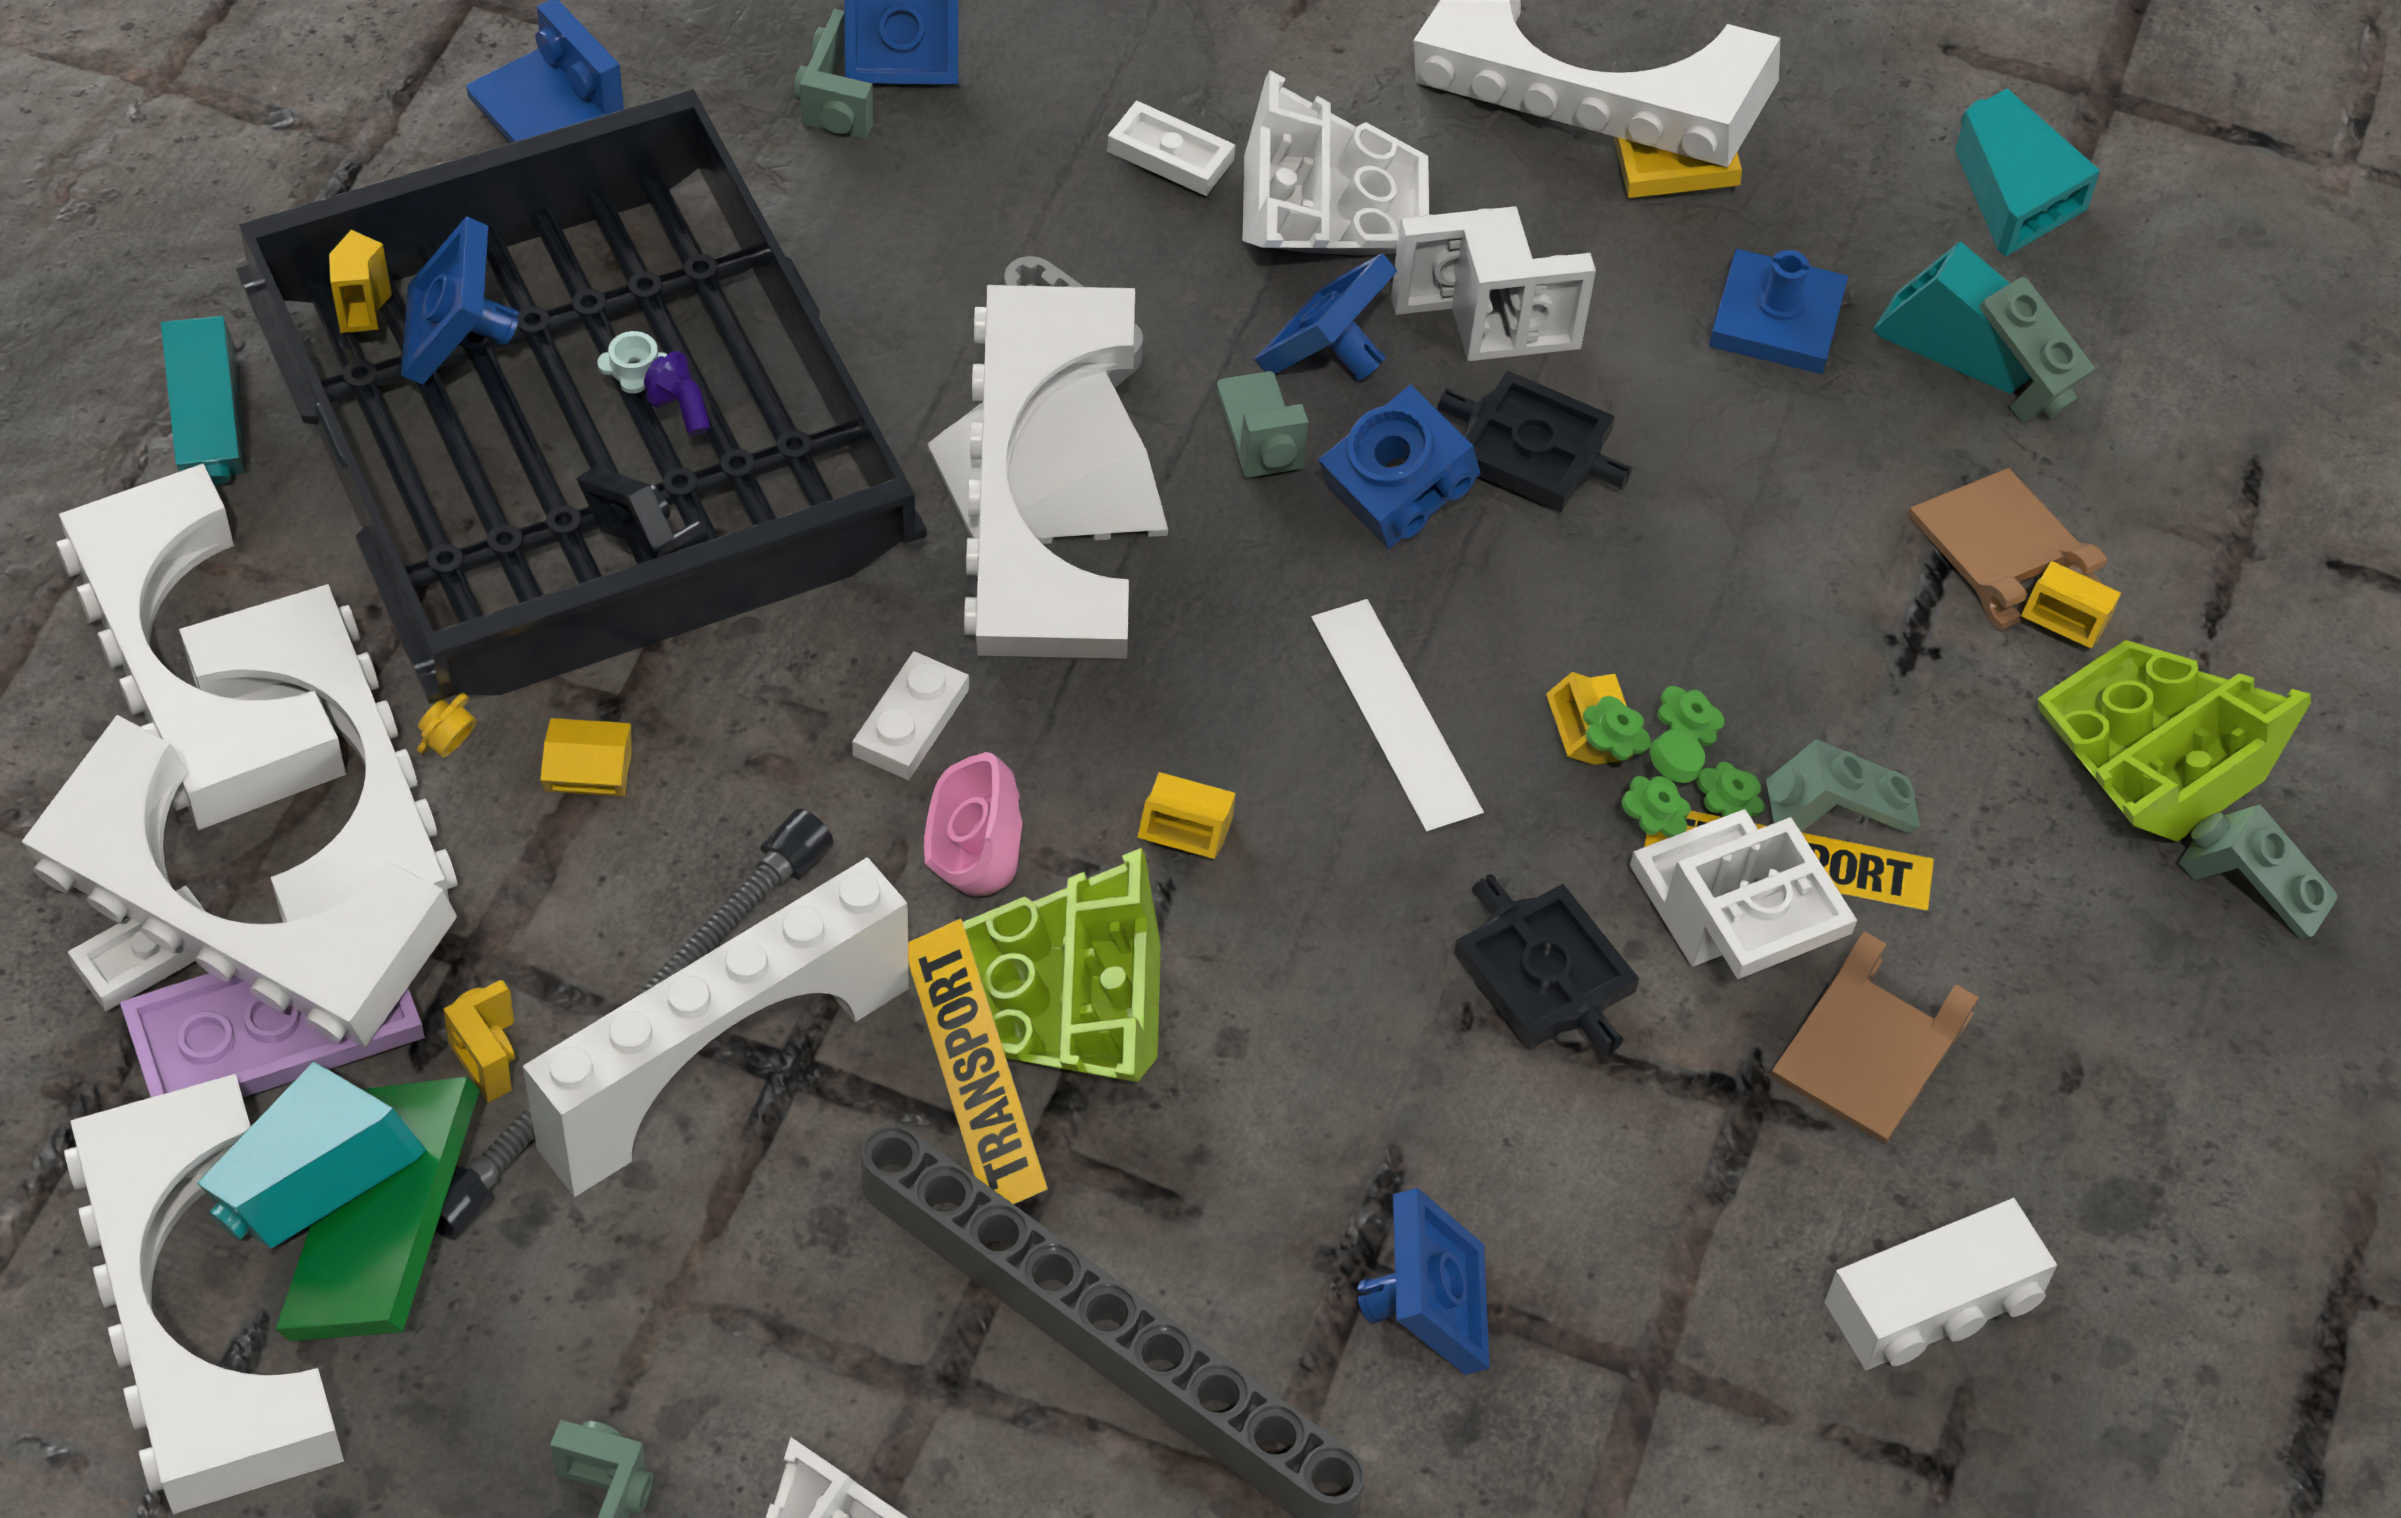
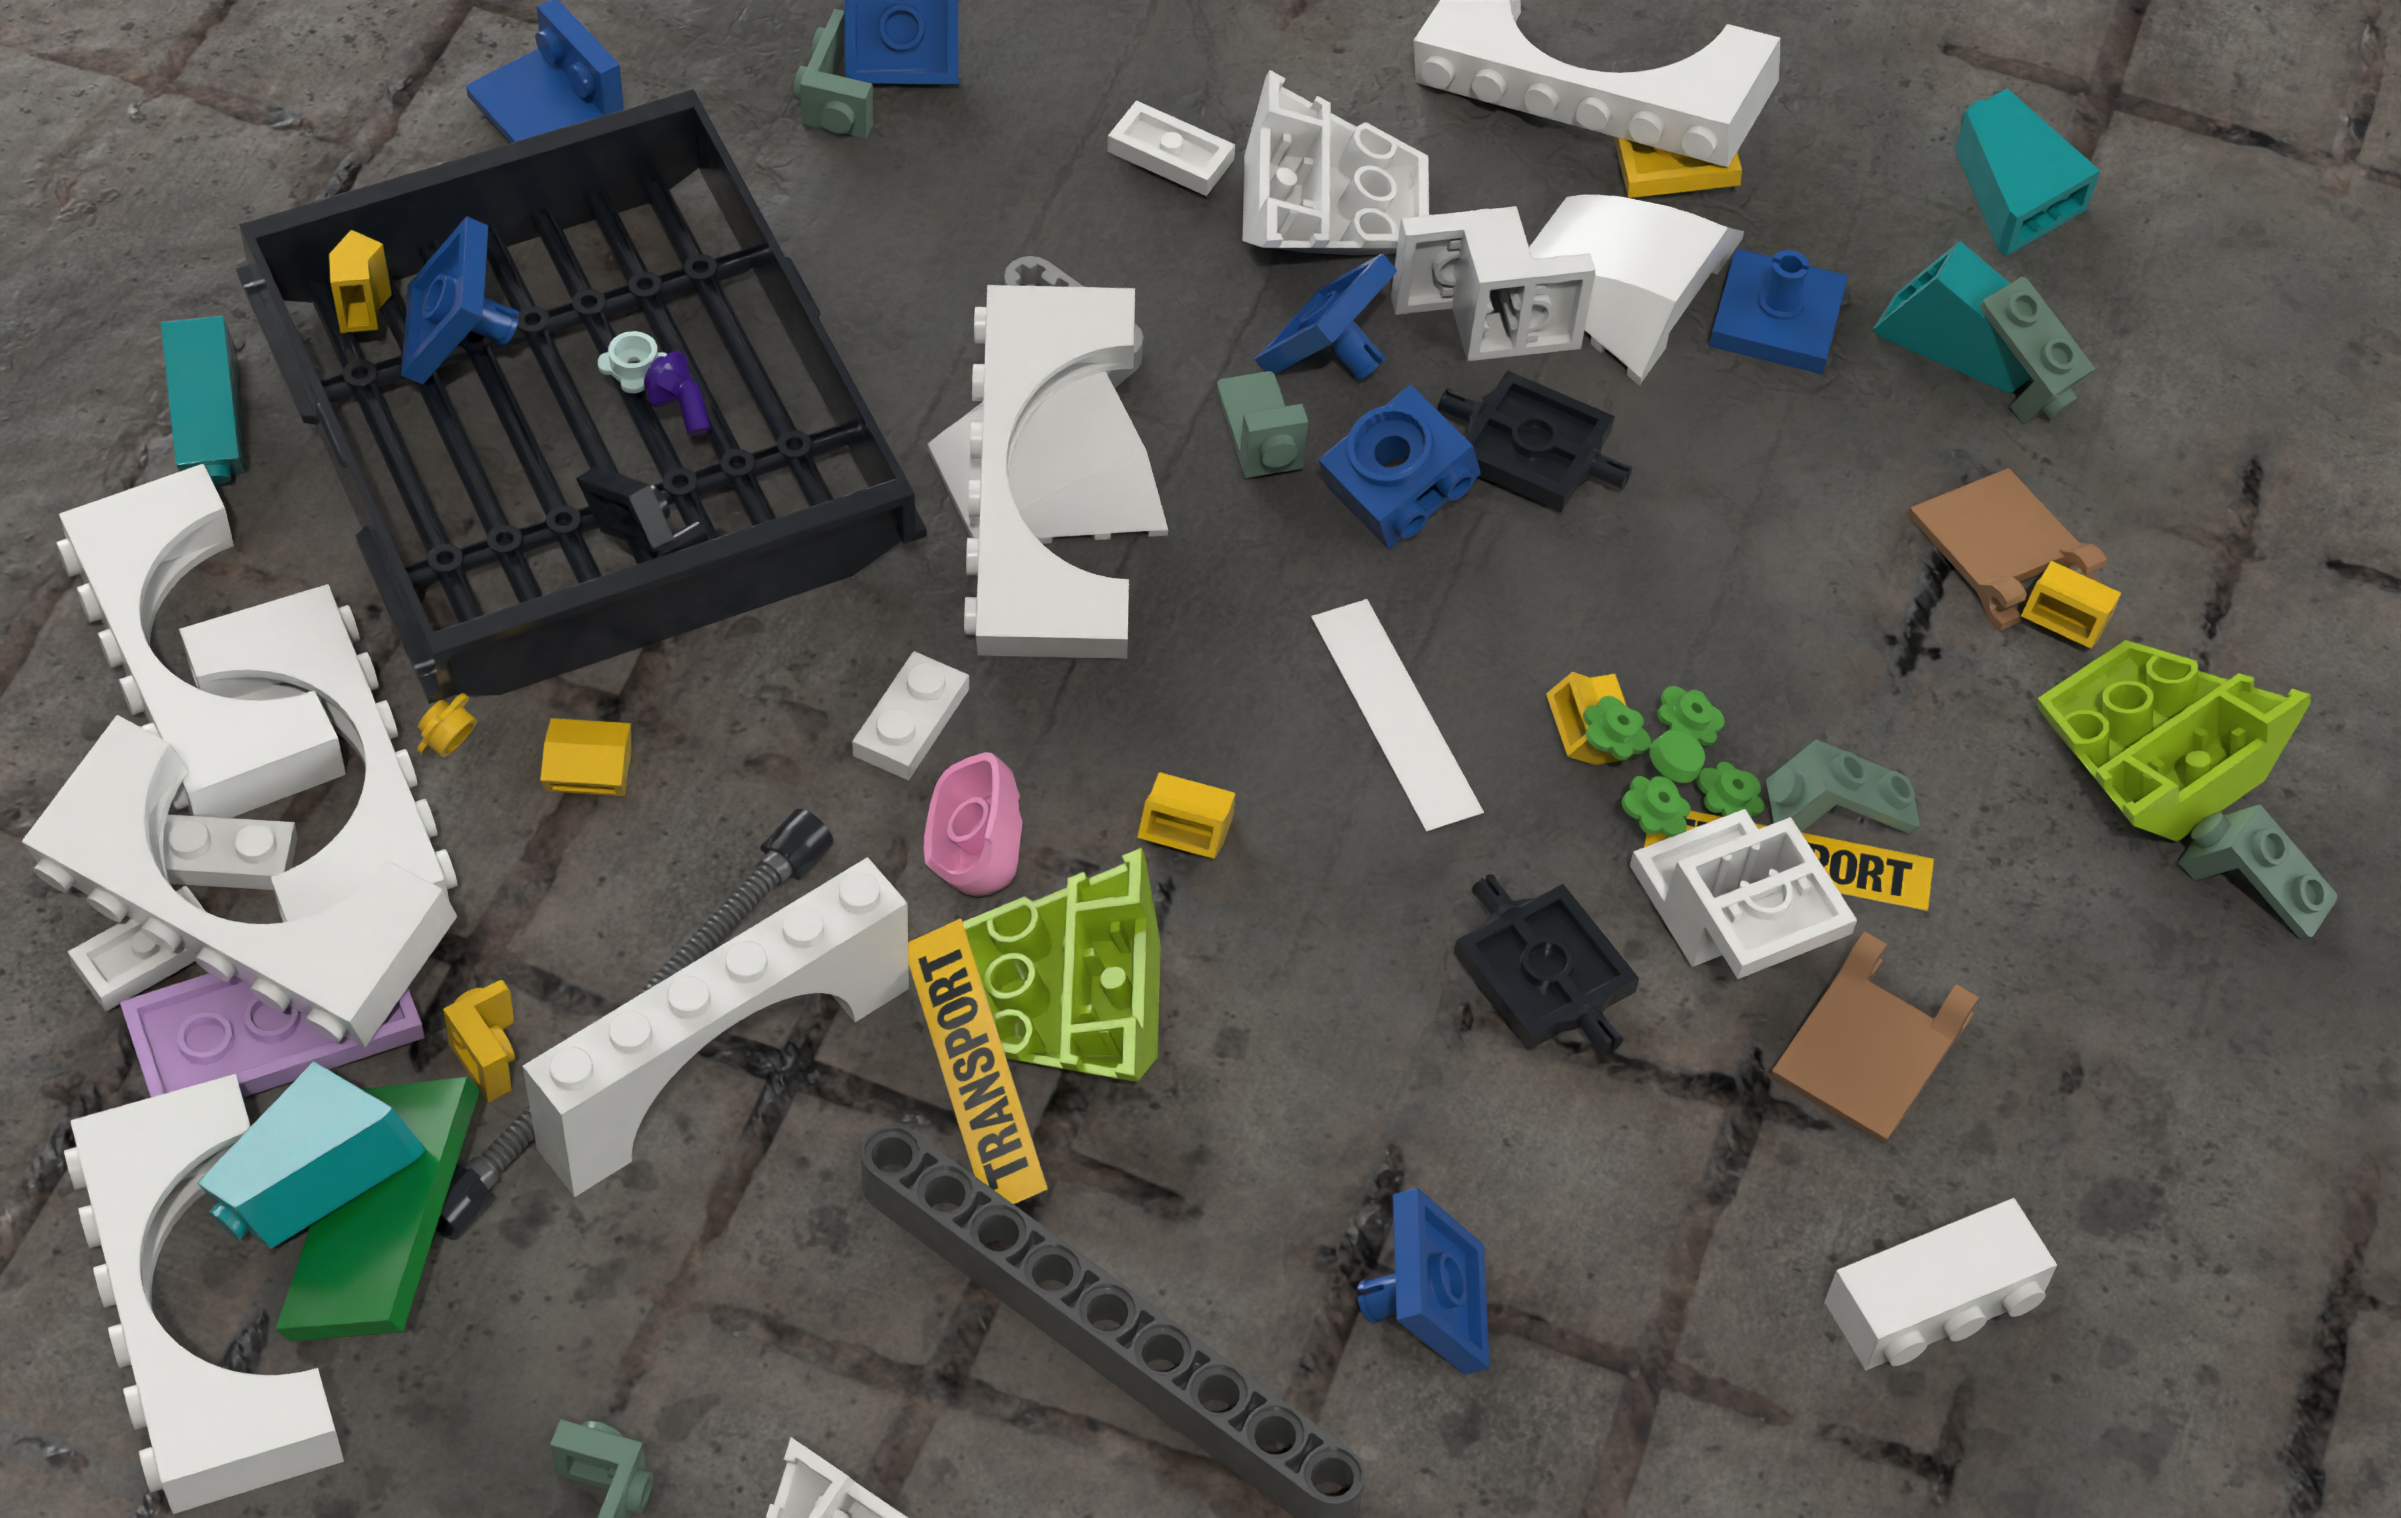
none -> white plate [163,814,298,890]
none -> white wedge [1529,195,1744,386]

